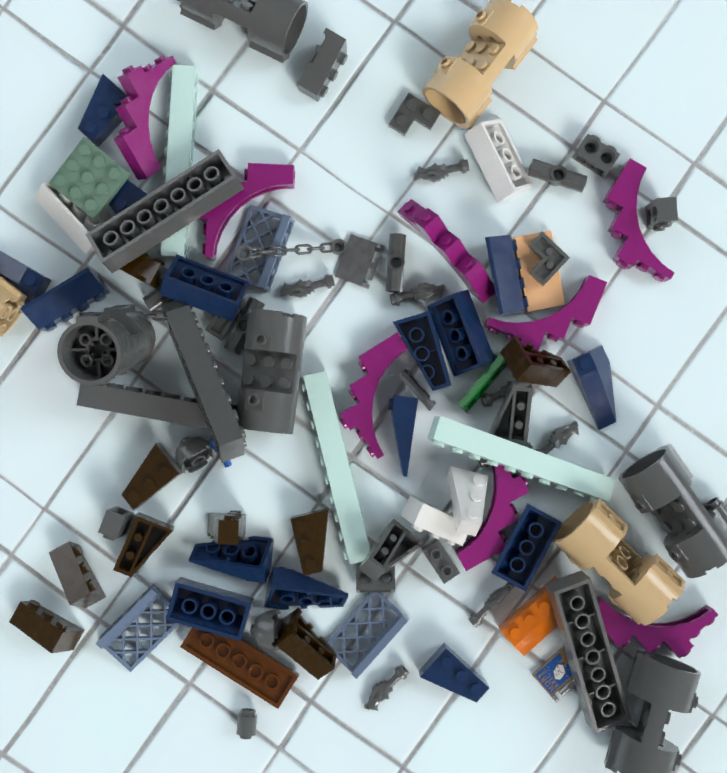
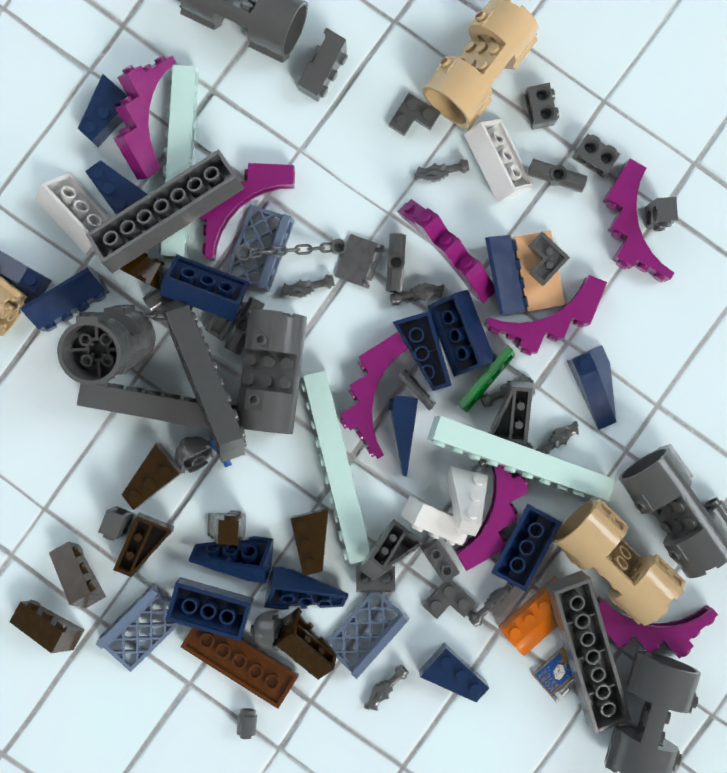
sand green plate [49,137,131,220] -> none
dark brown wedge [500,336,571,388] -> none
none -> dark grey plate [422,580,477,619]
none -> dark grey brick [524,82,559,130]

